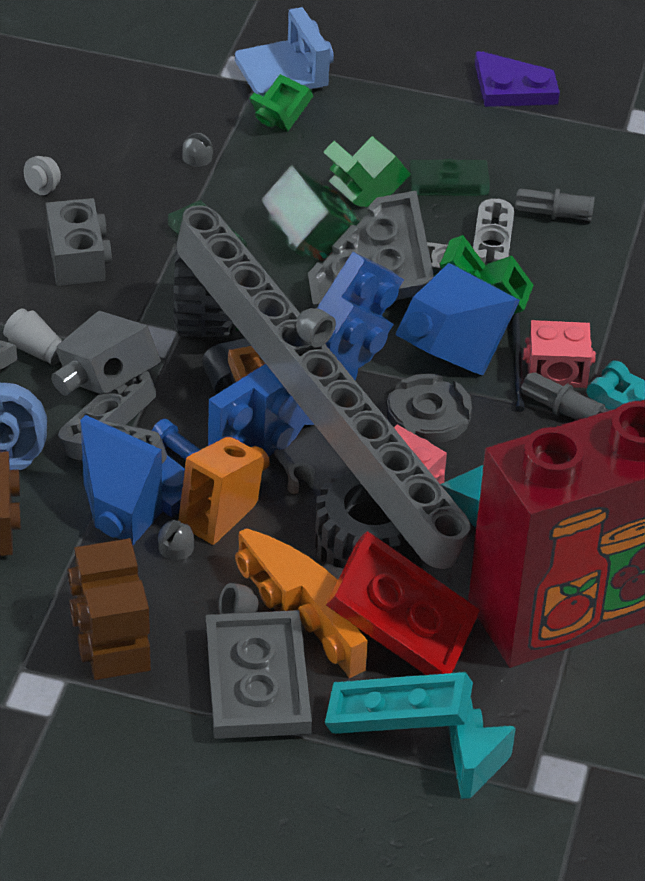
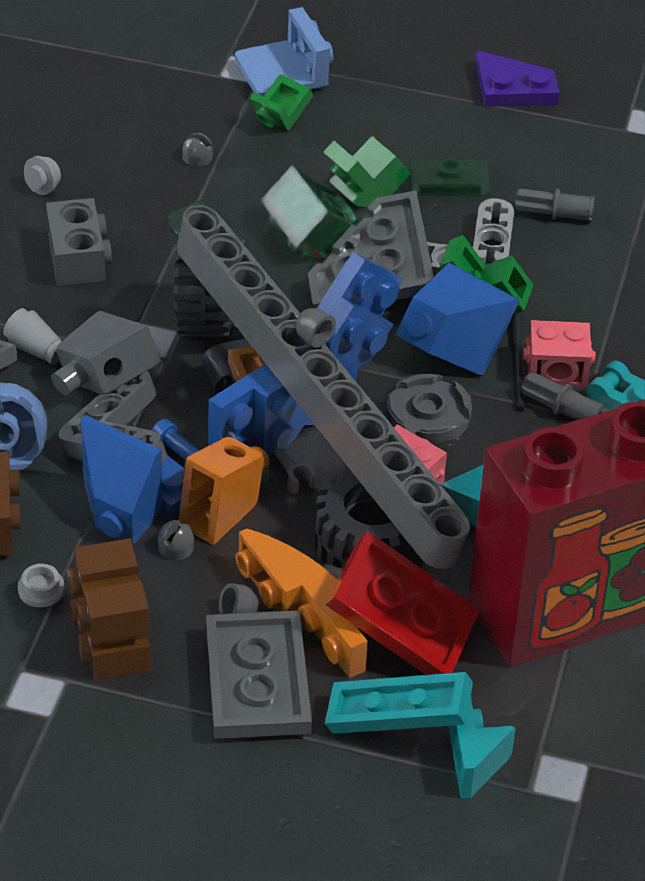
none -> light grey plate [18,564,65,607]

